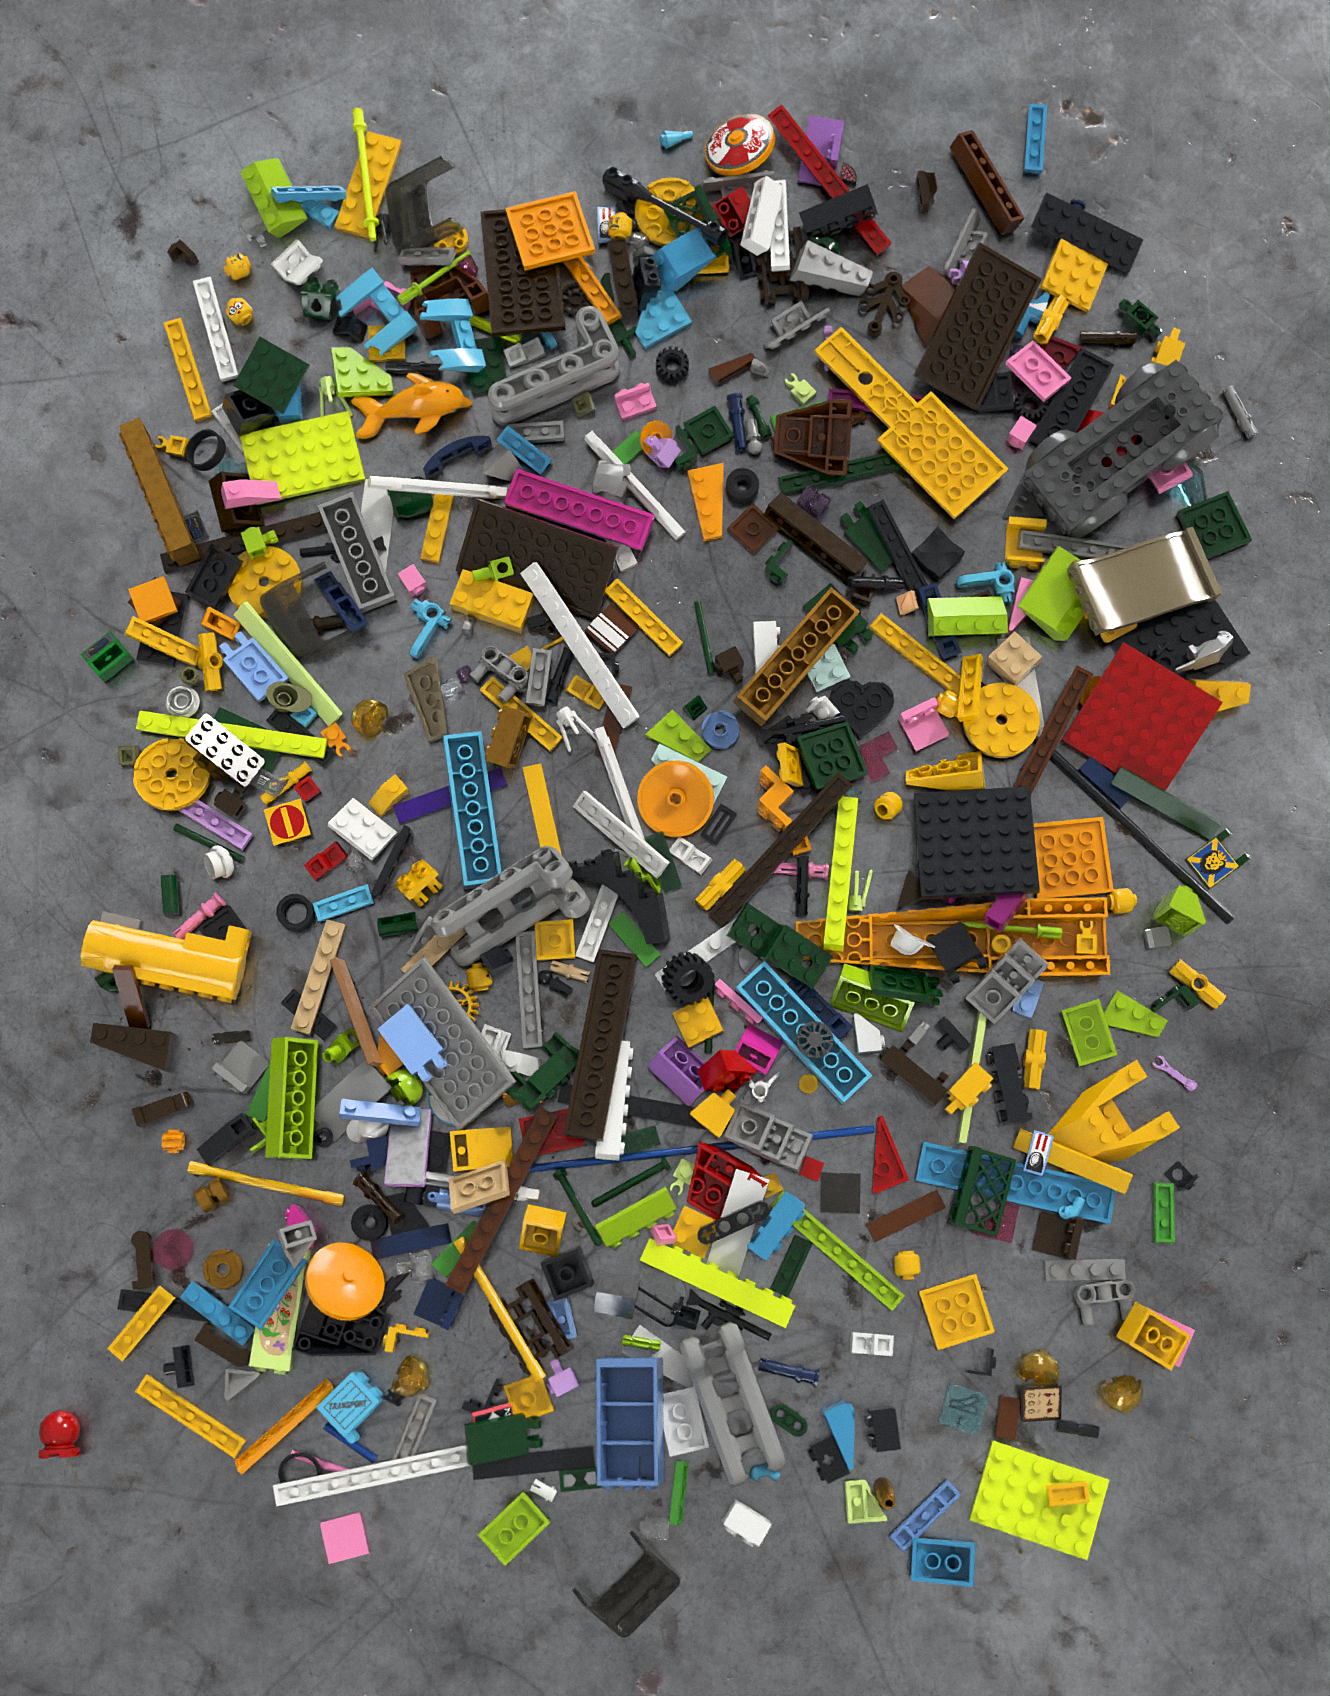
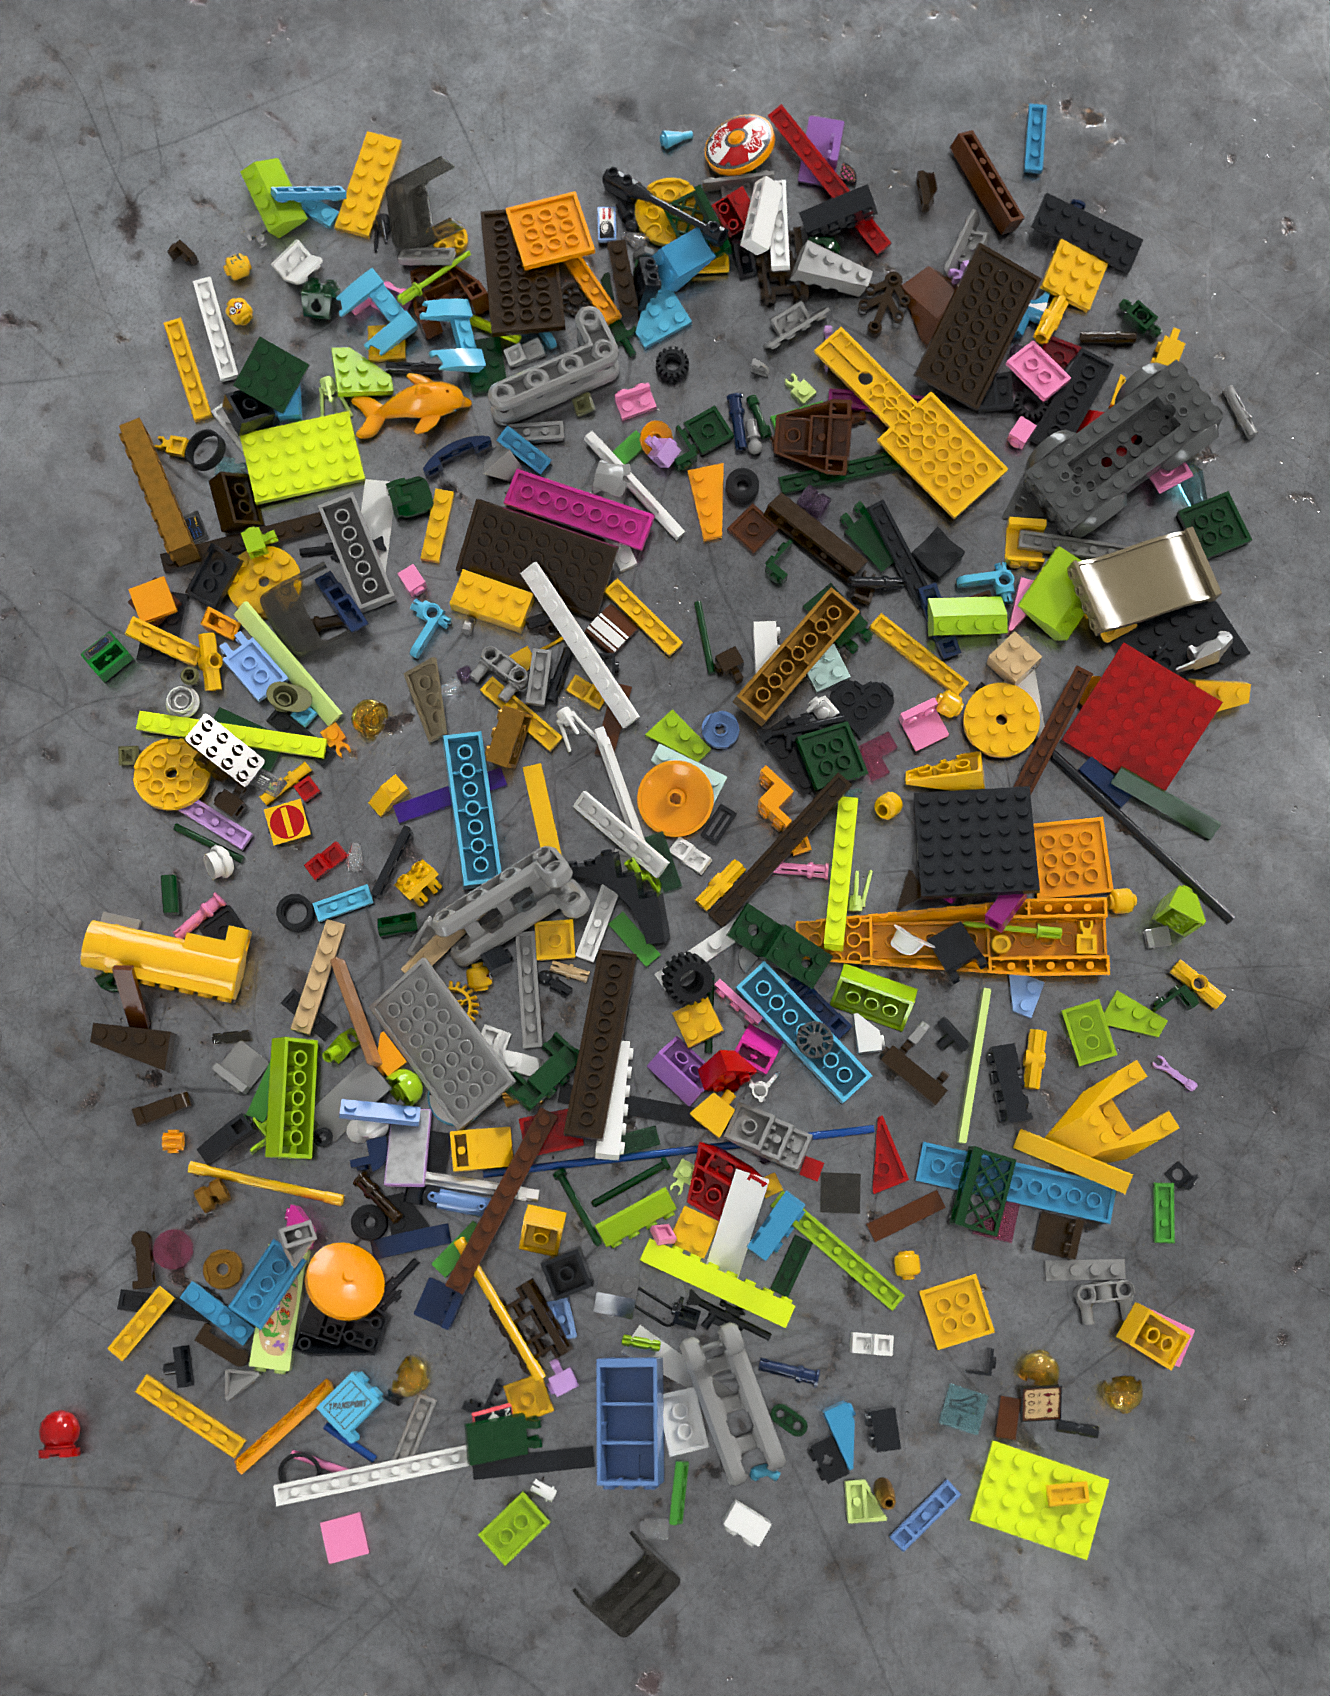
bright pink slope [221,479,281,509] -> none
white plate [328,798,397,860] -> none
black bracket [332,315,367,341] -> none
neon yellow bar [352,108,379,242] -> none
white piece [368,476,507,499] -> none
light blue tile [377,1004,448,1082] -> none
yellow bracket [382,1323,430,1353] -> none
clear brick [395,1250,433,1283] -> none
tan plate [449,1160,510,1214] -> none
clear pink slope [457,255,478,277] -> none
lime bracket [472,556,514,582] -> none
dark green piece [559,1467,601,1492] -> none
yellow head [608,212,632,241] -> none
dark green slope [682,694,707,720] -> none
black beam [697,1200,770,1245] -> none
reddish brown piece [708,353,756,385] -> none
yellow plate [777,742,804,787] -> none
black pin [794,856,810,915] -> none
yellow tile [798,1074,818,1094] -> none
dark green tile [868,964,943,1005] -> none
light nougat tile [896,590,919,615] -> none
dark azure slope [911,1538,977,1587] -> none
yellow hinge [945,1062,993,1115] -> none
yellow plate [957,654,983,722] -> none
light grey slope [965,938,1049,1024] -> none
slope [1023,1130,1054,1176] -> none
medium azure arm [1059,1196,1086,1219] -> none
flag [1185,829,1251,889] -> none

